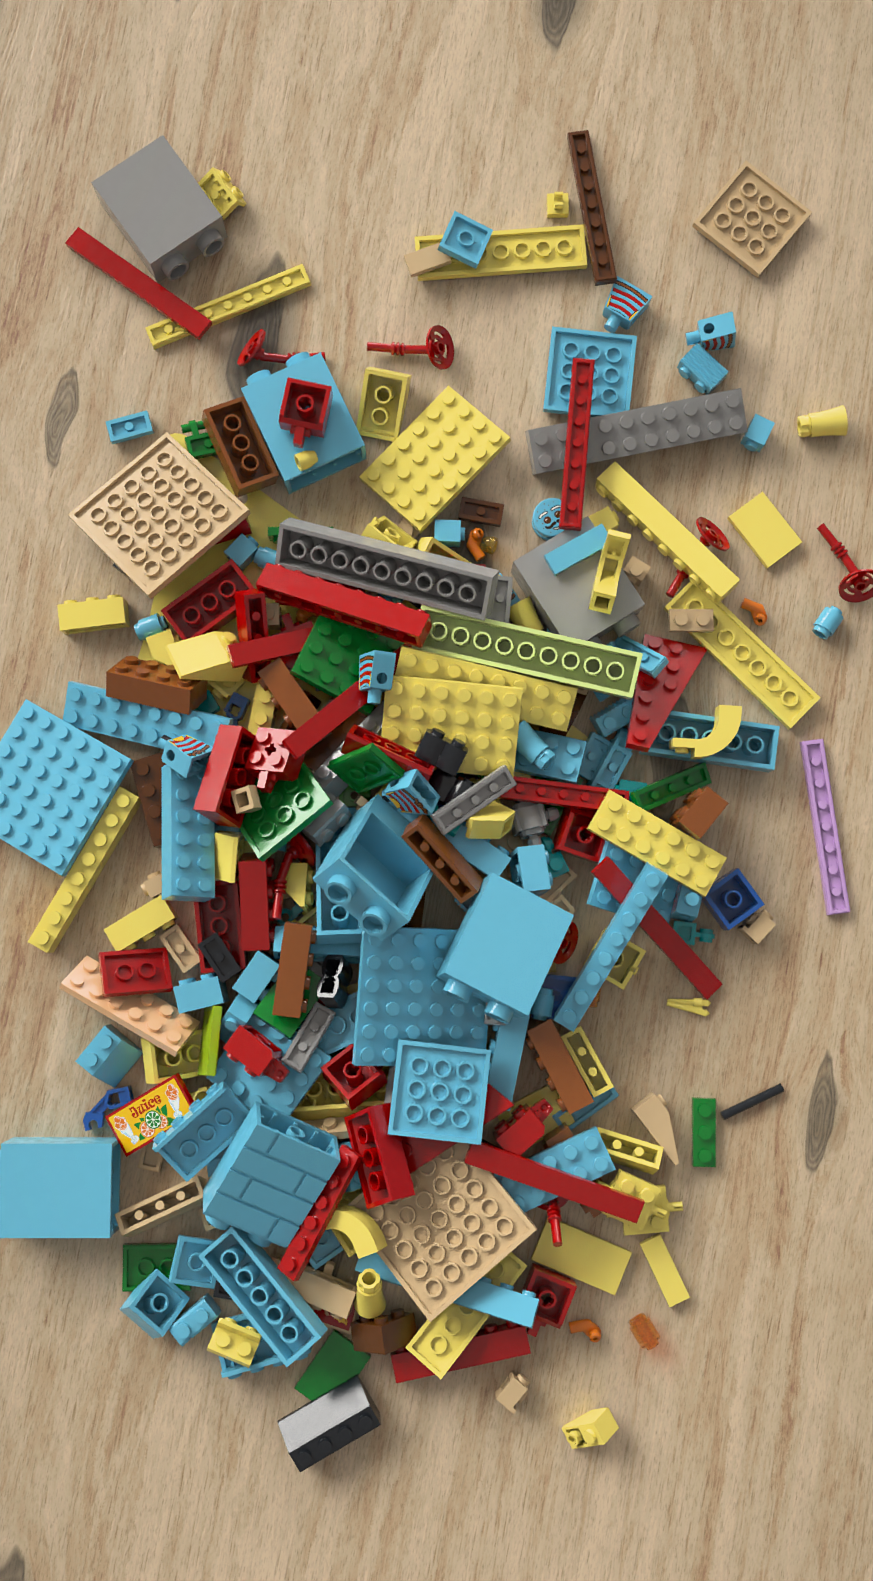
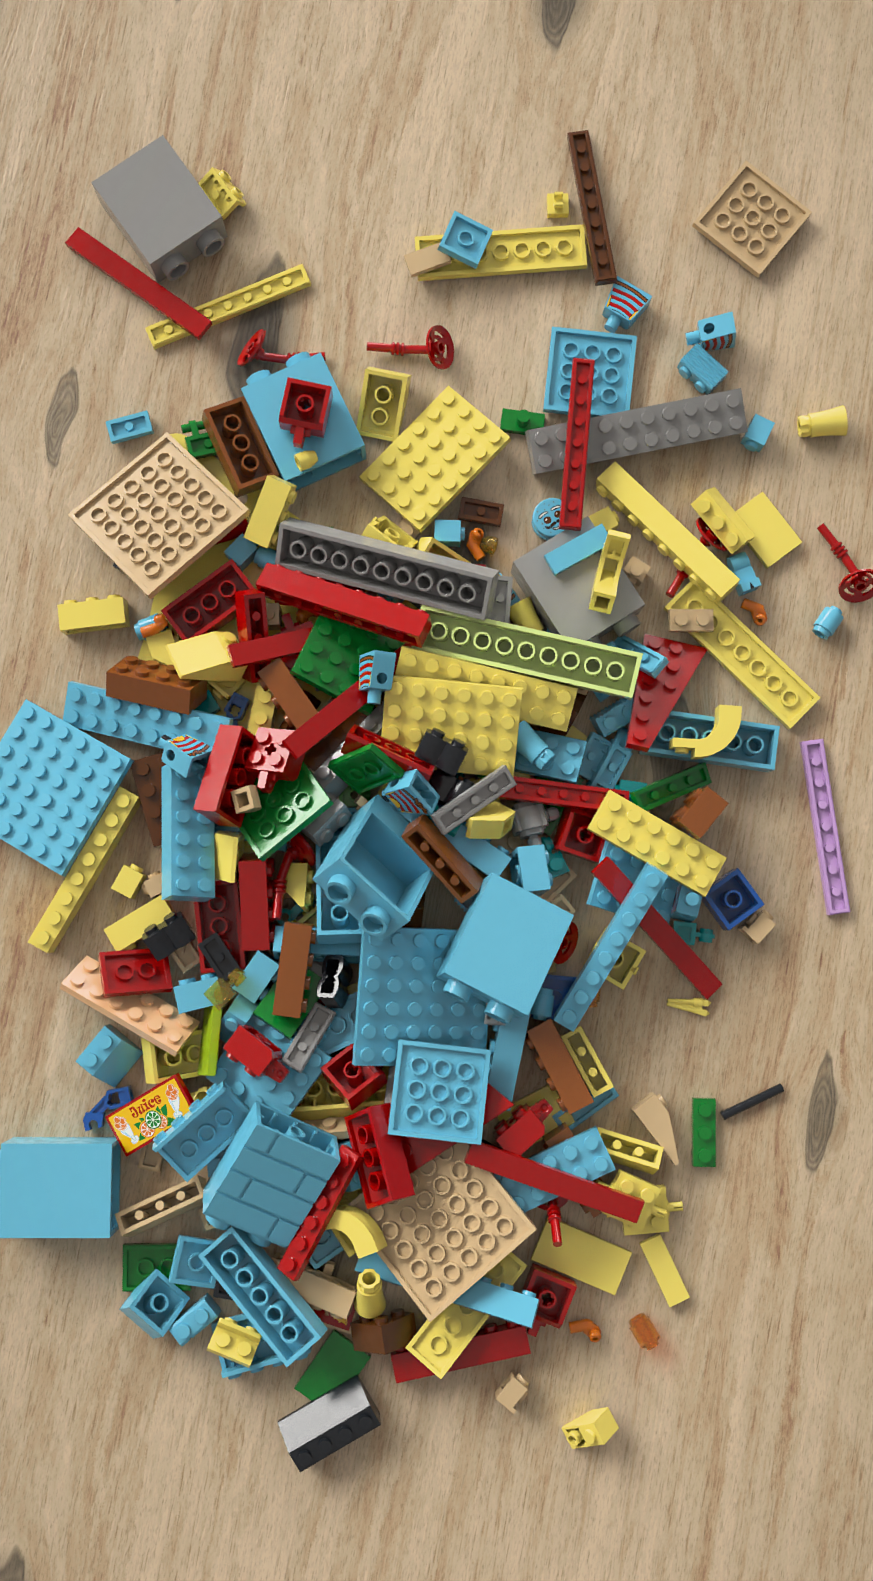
none -> light yellow brick [111,863,147,899]
none -> orange arm [140,613,168,638]
none -> black brick [142,911,196,961]
none -> clear yellow plate [204,968,247,1010]
none -> light yellow brick [243,475,297,548]
none -> green tile [500,408,545,435]
none -> light yellow brick [690,487,756,554]
none -> medium azure leg [727,552,762,597]

